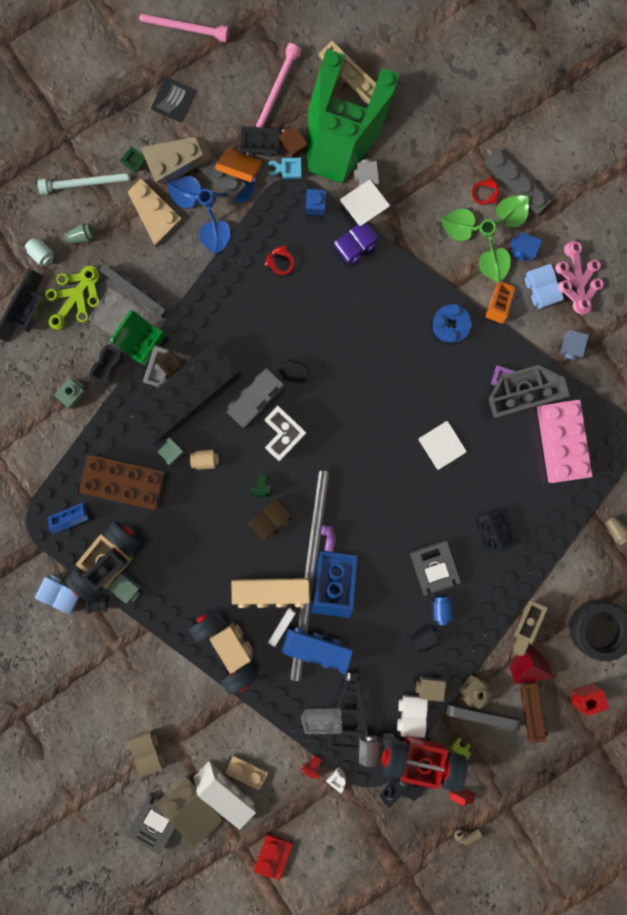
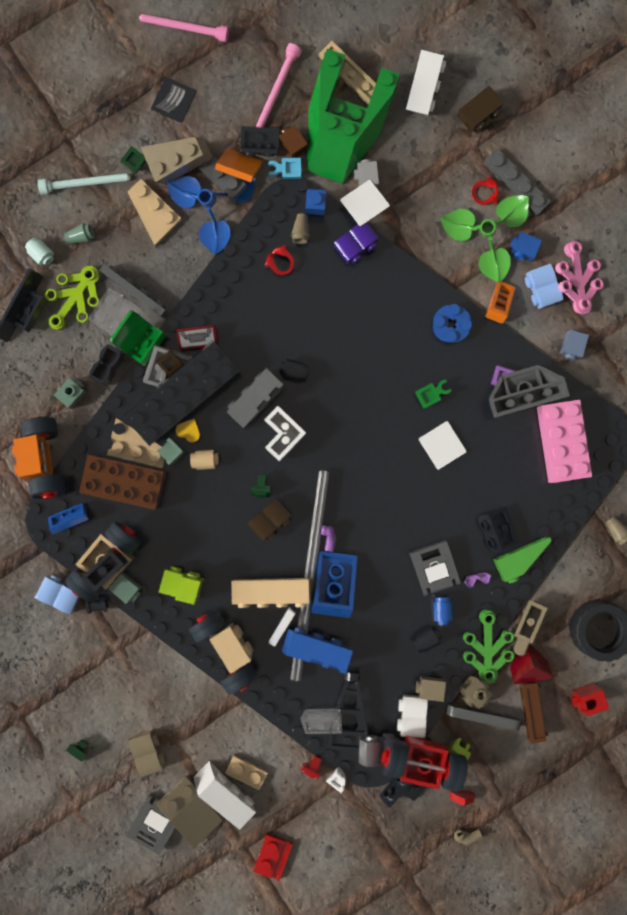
none -> brick [12,416,66,500]
none -> dark green tile [66,739,88,762]
none -> tan wing [107,418,165,468]
none -> lime brick [159,566,204,605]
none -> yellow tile [175,419,200,443]
none -> slope [176,325,218,351]
none -> dark tan cone [291,213,310,244]
none -> white wedge [406,50,446,115]
none -> green plate [415,380,452,409]
none -> dark brown brick [457,86,504,133]
none -> bright green plant [463,609,514,684]
none -> medium lavender piece [464,572,491,588]
none -> bright green slope [493,537,551,583]

